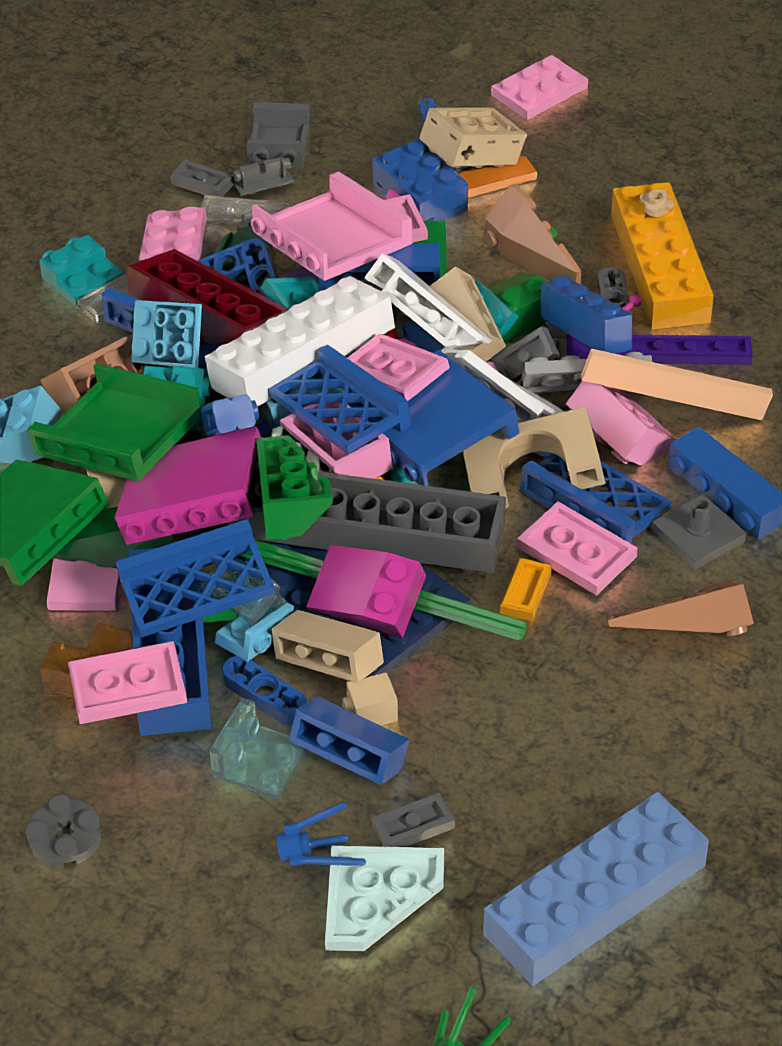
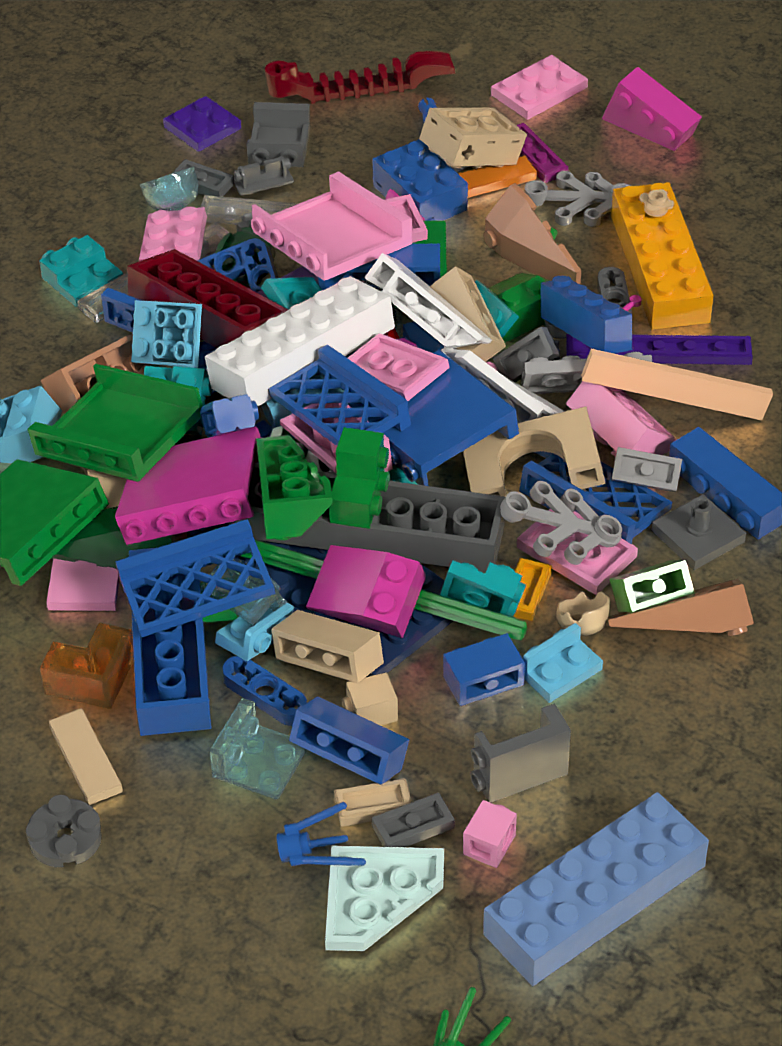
bright pink tile [68,641,187,724] -> none
none -> tan tile [49,708,123,805]
none -> clear light blue cylinder [139,167,199,212]
none -> dark purple plate [163,96,241,152]
none -> dark red piece [265,51,455,104]
none -> green brick [329,427,390,529]
none -> tan tile [334,778,412,827]
none -> teal plate [440,560,526,617]
none -> blue brick [443,633,525,706]
none -> bright pink brick [463,800,517,868]
none -> dark grey panel [470,703,571,803]
none -> light grey plant [500,481,622,565]
none -> magenta tile [516,123,569,183]
none -> medium azure bracket [523,623,603,703]
none -> light grey plant [524,171,631,227]
none -> tan hair [556,592,610,636]
none -> dark pink wedge [602,67,702,151]
none -> bright green brick [609,560,695,613]
none -> light grey plate [611,447,682,492]

